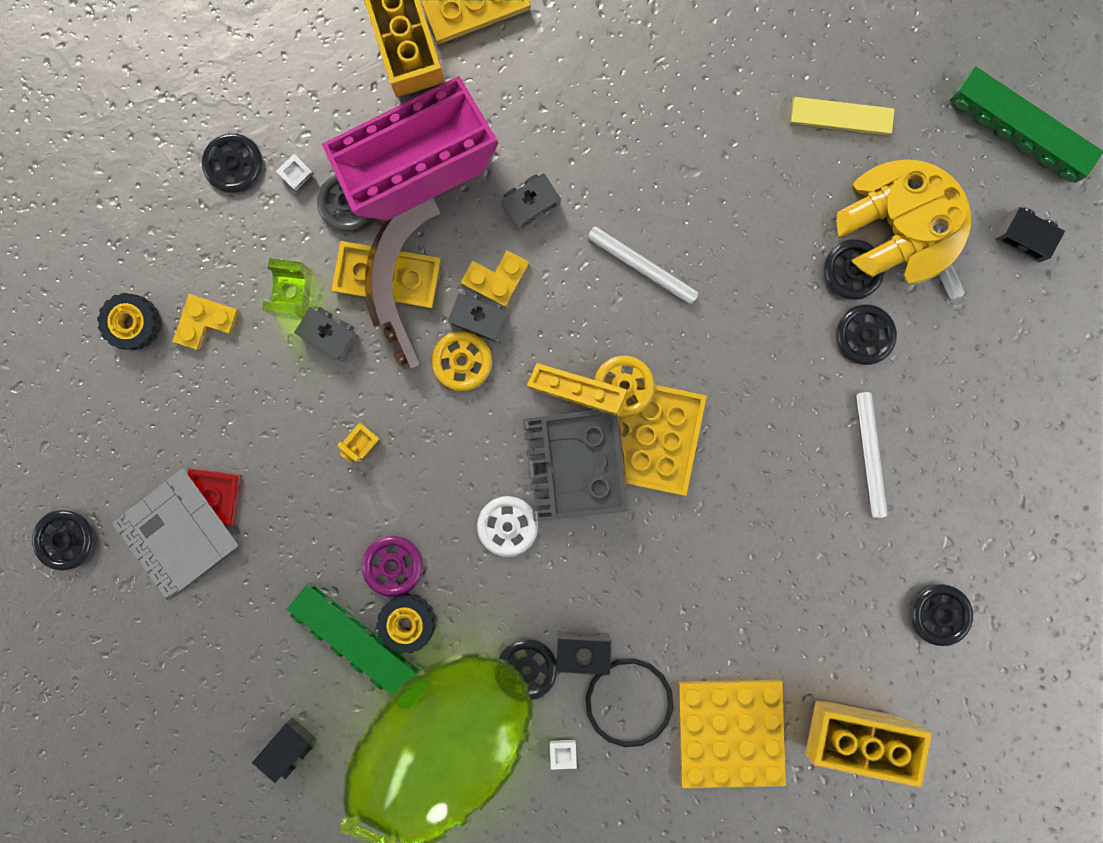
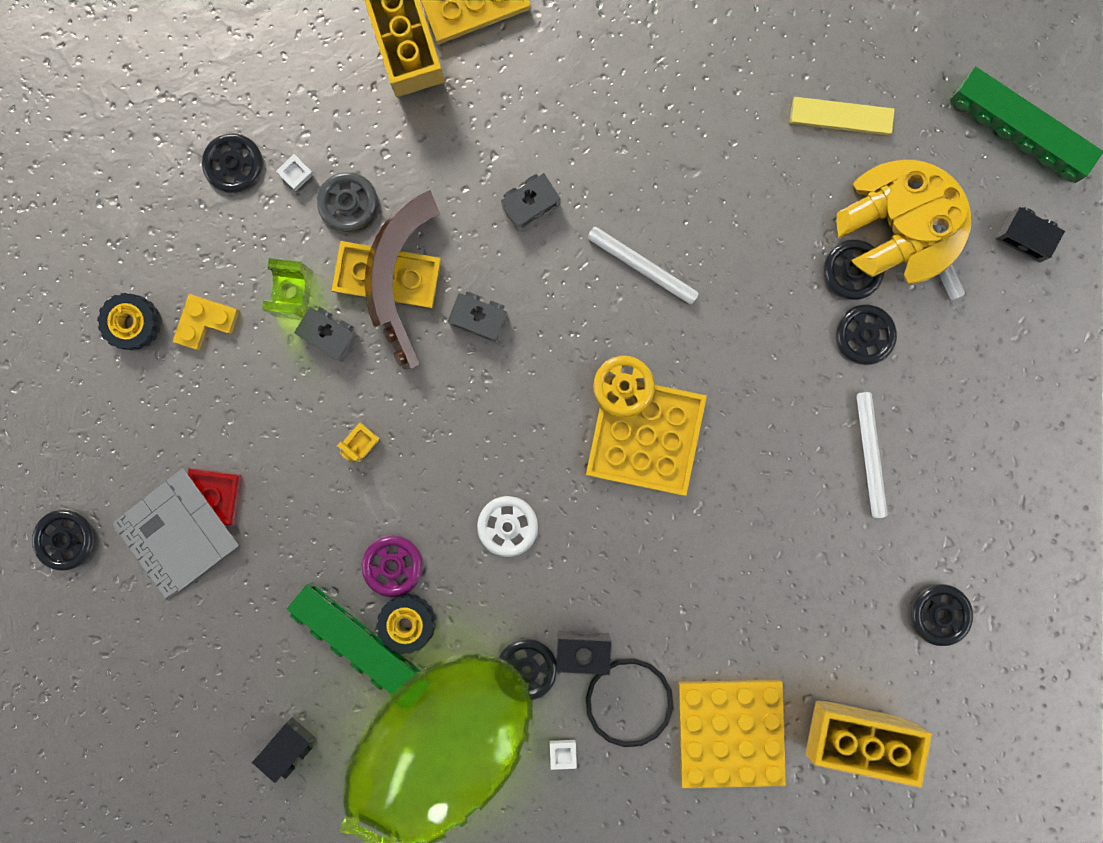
dark pink slope [322,76,499,220] -> none
yellow plate [431,331,492,391] -> none
yellow plate [461,250,529,308] -> none
dark grey hinge [523,410,630,521] -> none
yellow plate [527,363,630,417] -> none

